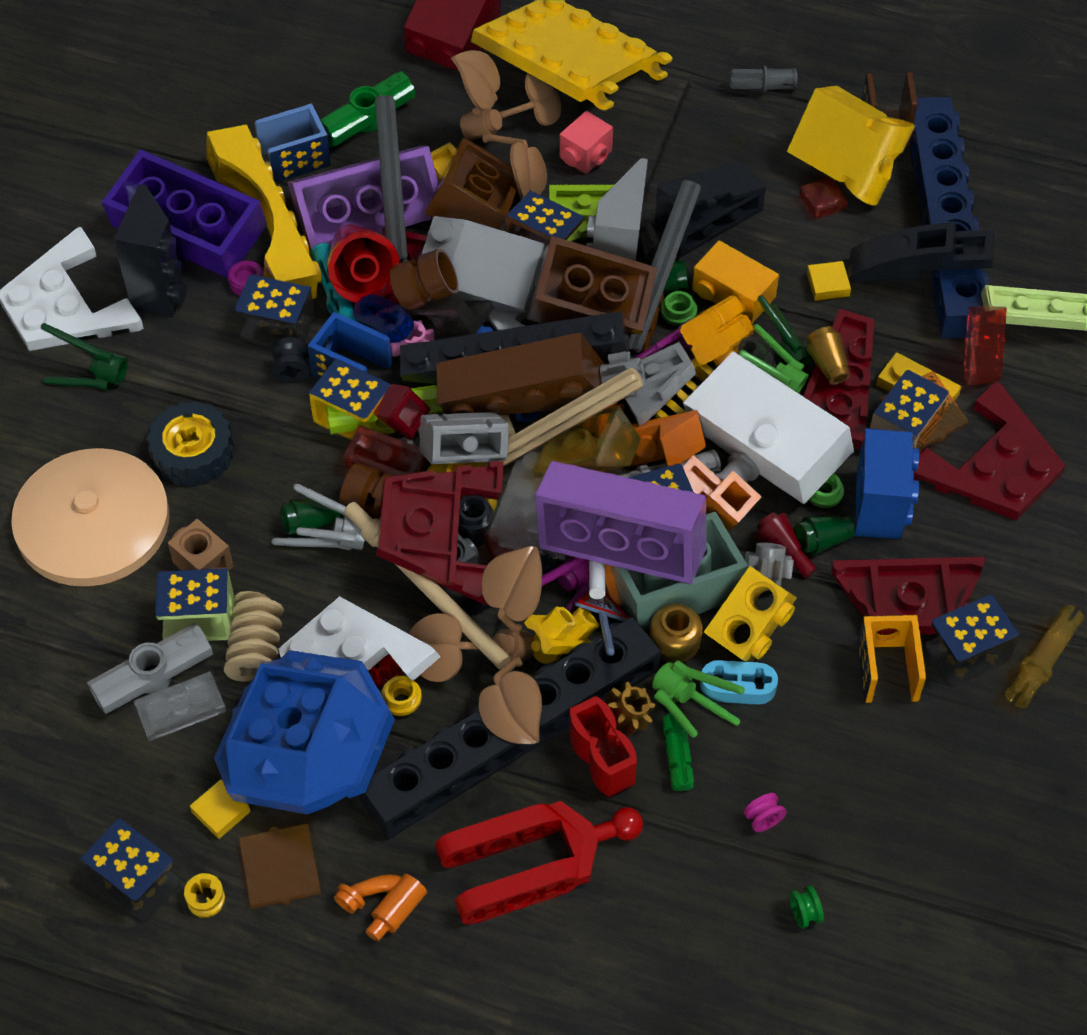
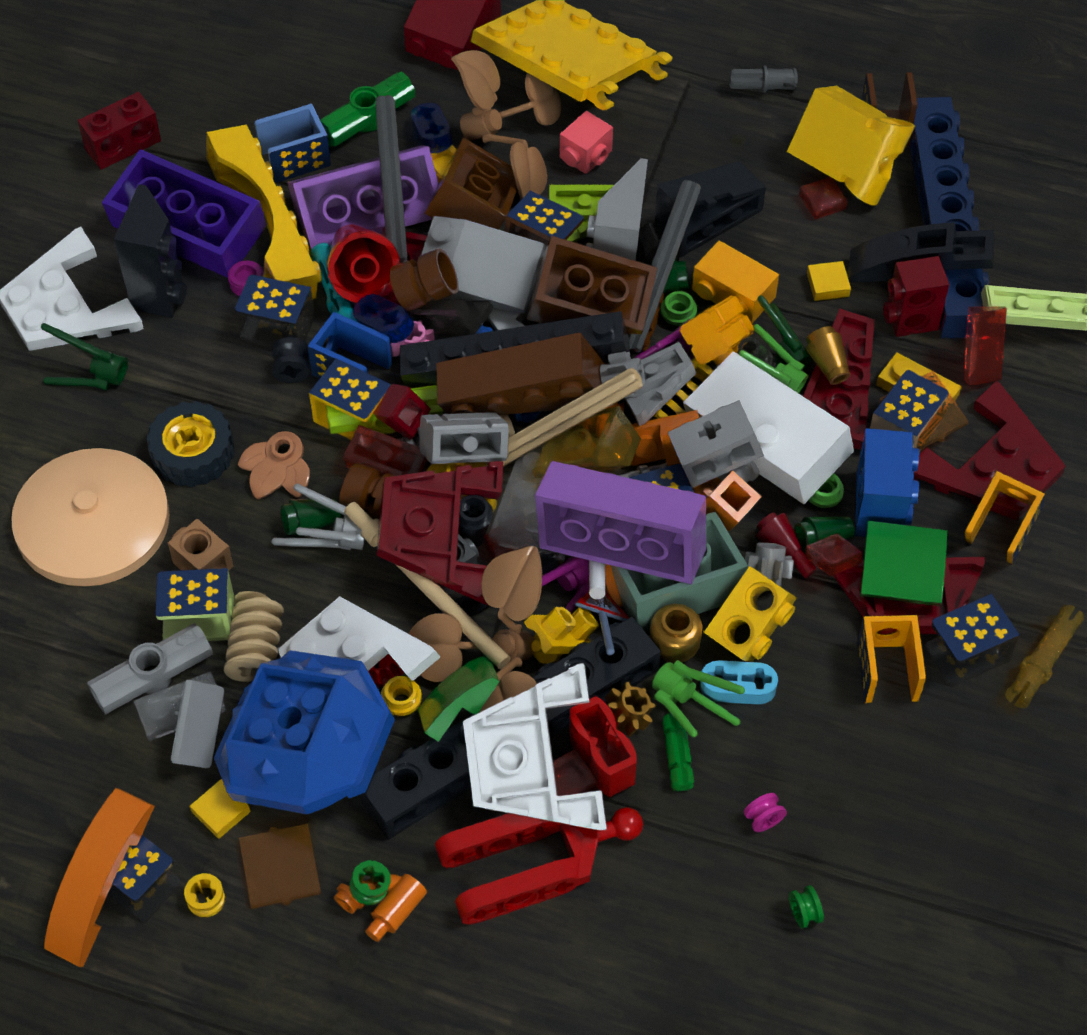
none -> orange slope [44,788,155,967]
none -> dark red brick [77,92,161,170]
none -> light grey slope [171,680,224,768]
none -> nougat plate [238,431,310,500]
none -> green bush [349,860,391,905]
none -> clear blue beam [411,103,453,153]
none -> green slope [418,655,500,742]
none -> white wing [463,663,607,831]
none -> clear red plate [553,749,598,796]
none -> light grey brick [668,400,764,488]
none -> clear red tile [806,533,862,576]
none -> green slope [860,521,947,606]
none -> dark red brick [883,256,950,337]
none -> light orange piece [965,471,1045,564]

